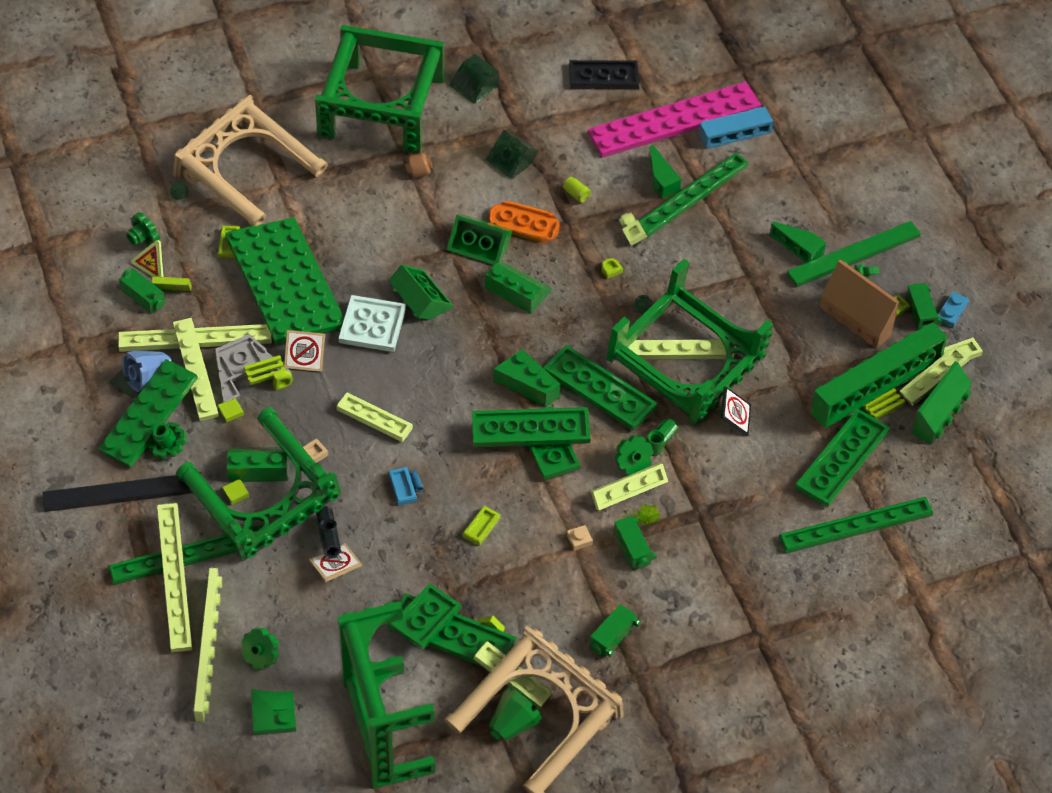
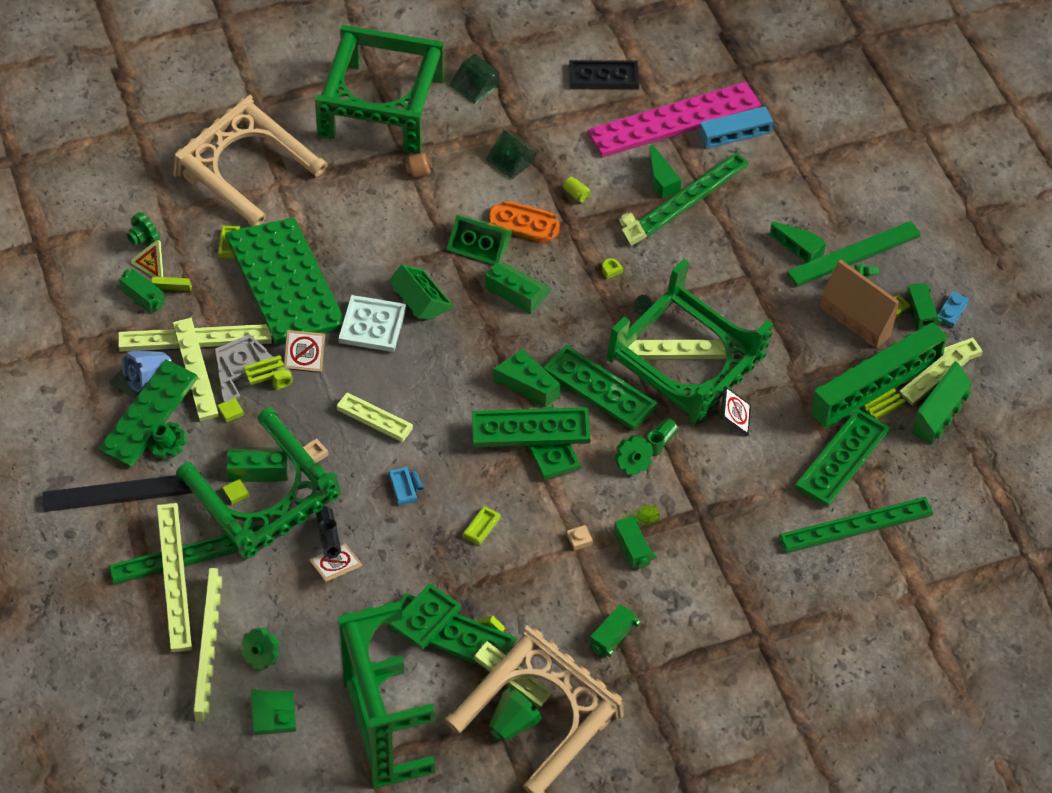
clear green plate [170,182,188,199] -> none
yellowish green plate [591,463,668,510] -> none

